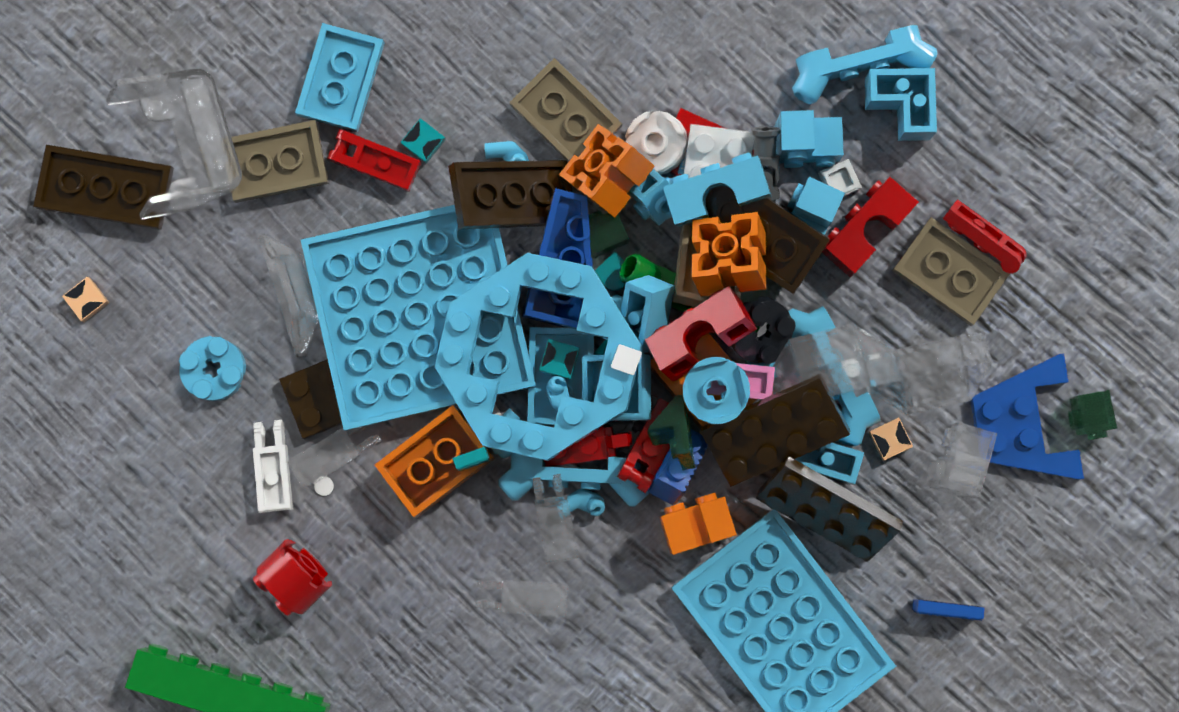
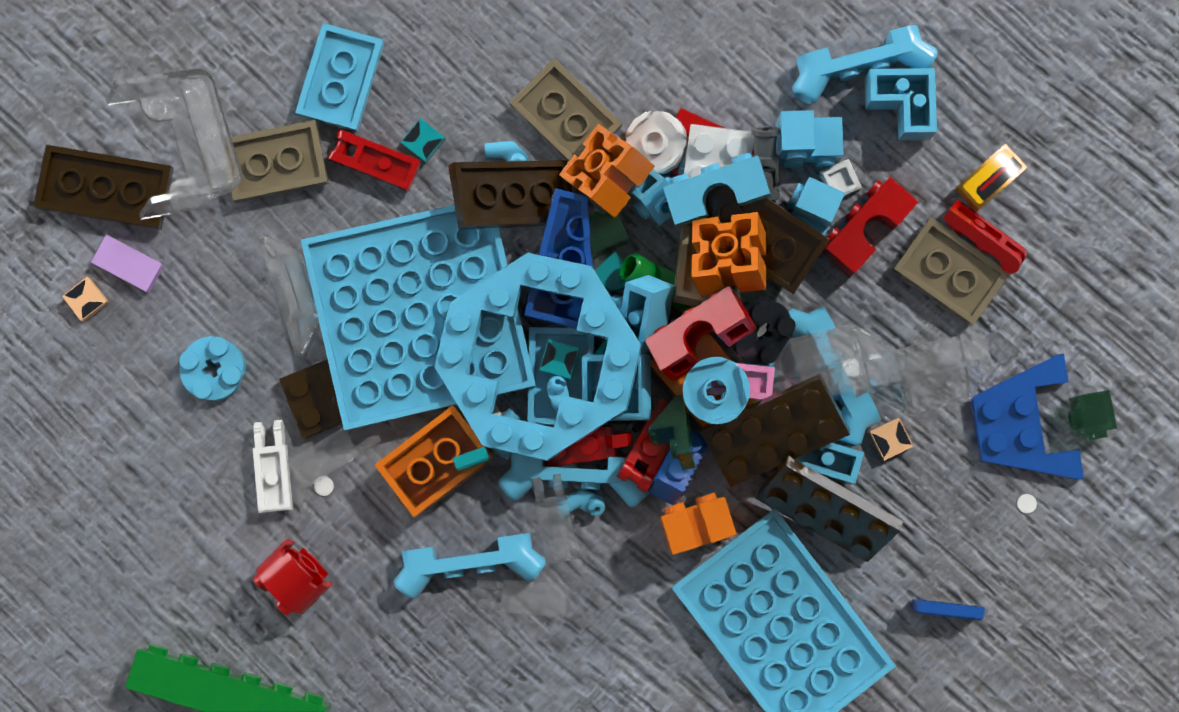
white sticker [611,344,642,375] -> none
clear brick [927,422,997,499] -> none
none -> lavender tile [91,234,165,293]
none -> medium azure plate [394,533,546,599]
none -> slope [955,144,1027,212]
none -> white sticker [1017,494,1037,513]

